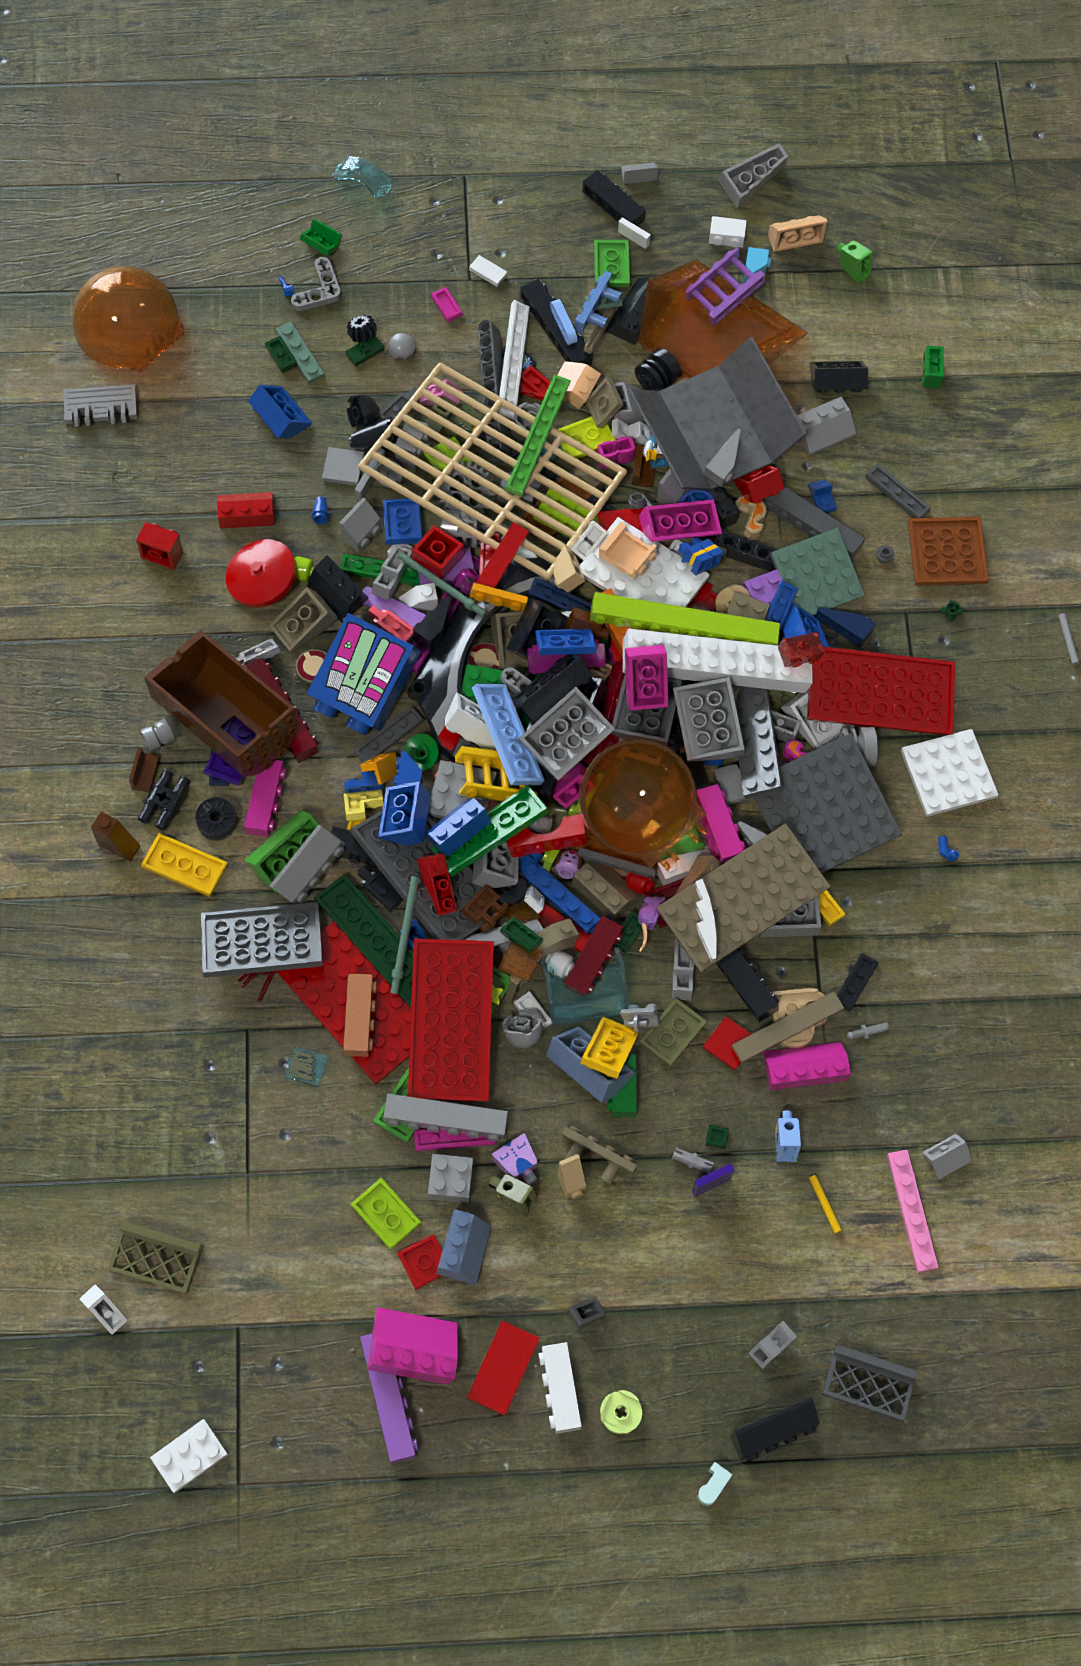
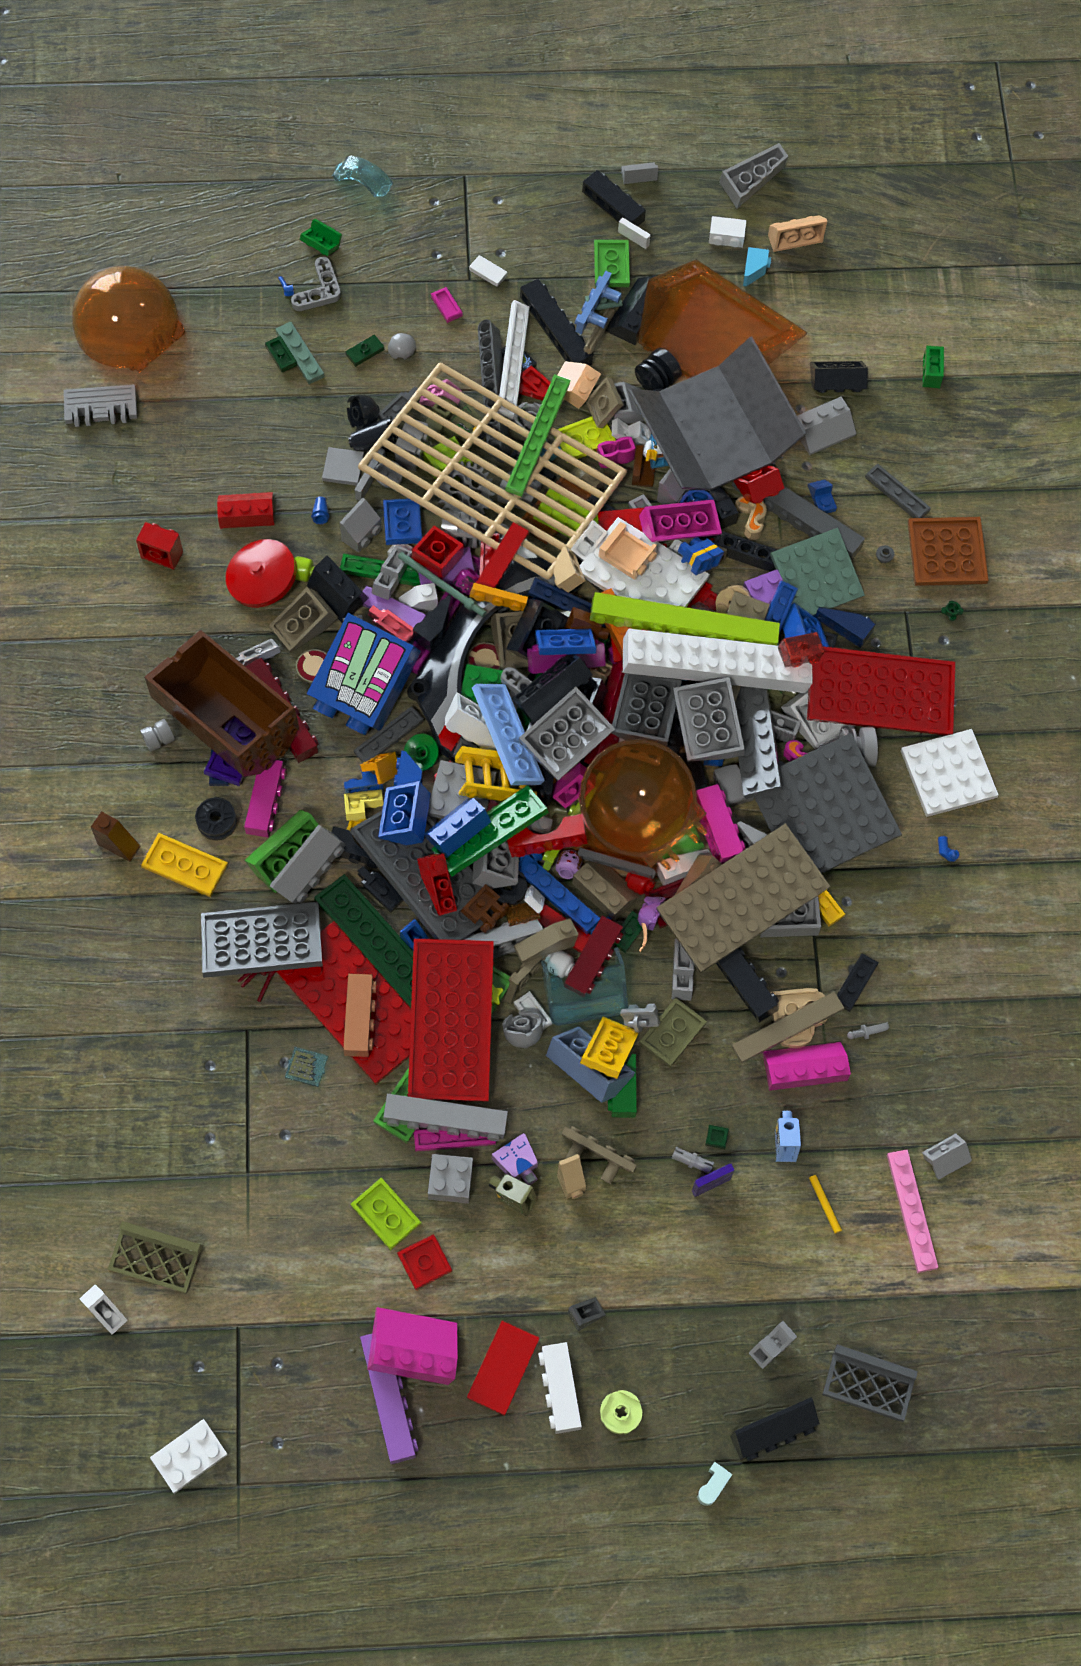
reddish brown panel [129,747,160,792] -> none
black pin [138,769,190,831] -> none
blue slope [248,385,312,438] -> none
black gear [347,315,377,343] -> none
sand green bar [390,876,419,994] -> none
sand blue slope [436,1209,491,1285] -> none
clear orange piece [498,941,543,982] -> none
dark green plate [500,916,543,955] -> none
light blue beam [550,299,578,345] -> none
dark pink brick [625,645,668,710] -> none
dark grey plate [628,493,647,509] -> none
medium lavender fence [685,247,765,326] -> none
white slope [694,879,717,963] -> none
red tile [703,1016,752,1071] -> none
light grey slope [704,428,741,487] -> none
bright green torso [836,241,873,284] -> none
light grey bar [1058,613,1080,665] -> none

